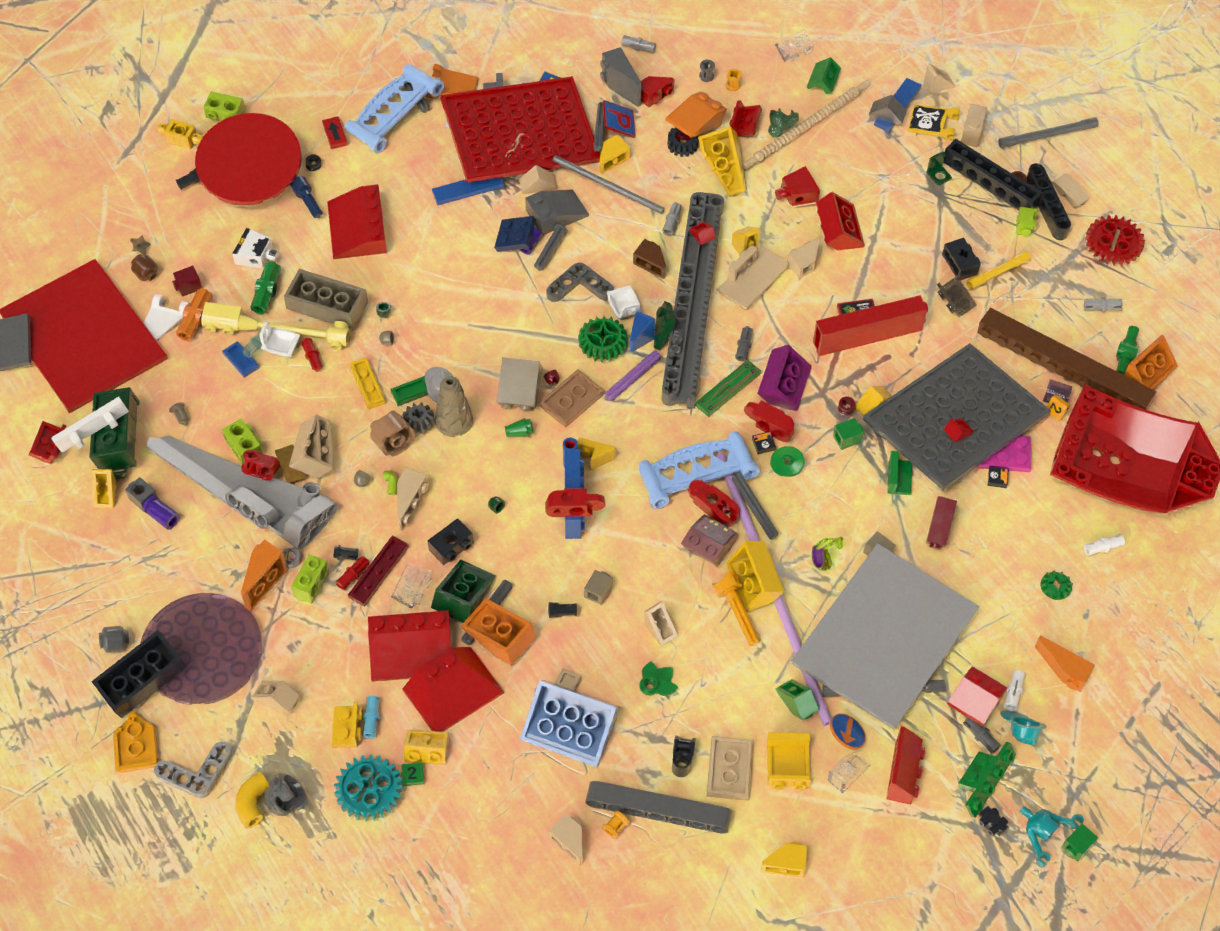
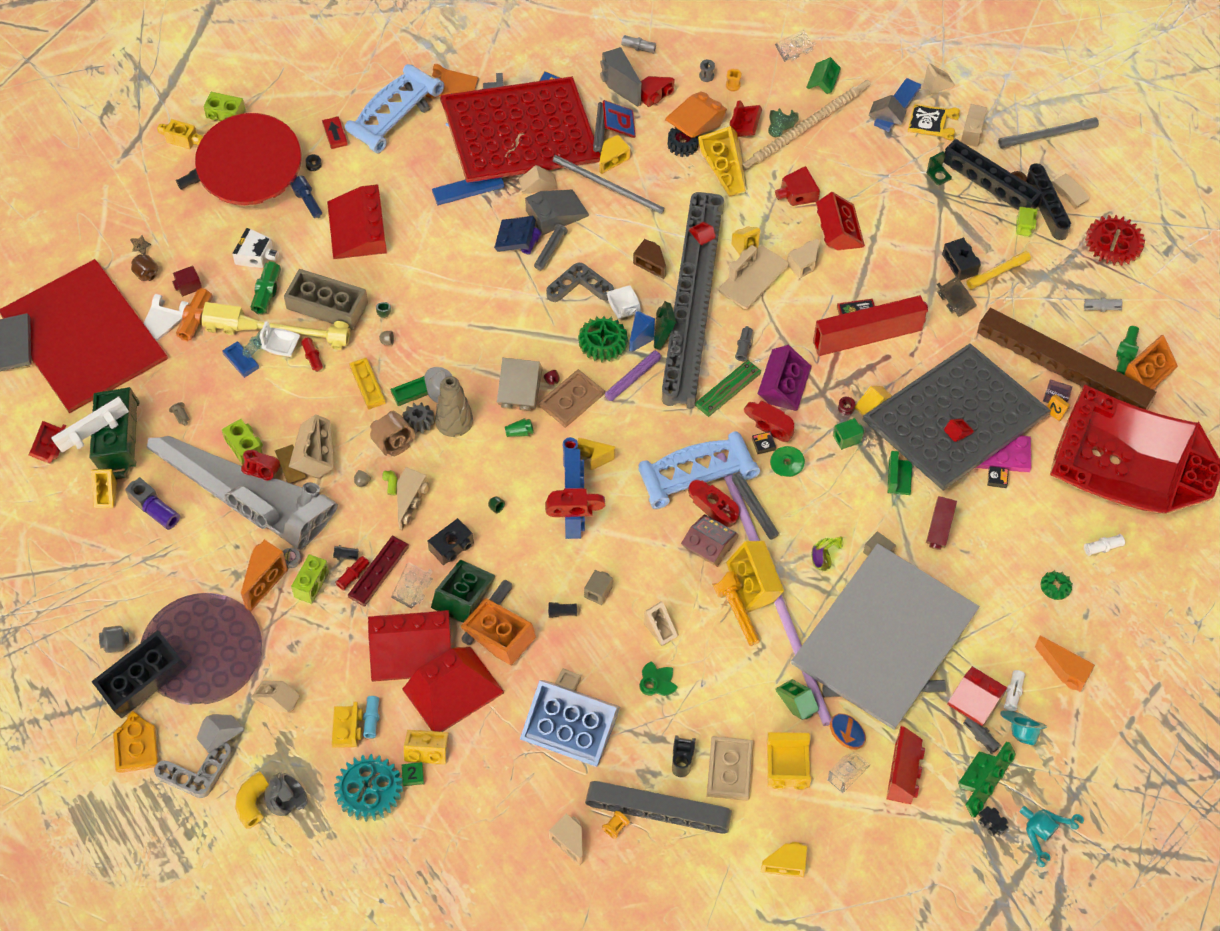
light grey axle [662,202,682,236] -> none
green brick [1062,823,1098,862] -> none
none -> light grey slope [196,714,244,753]

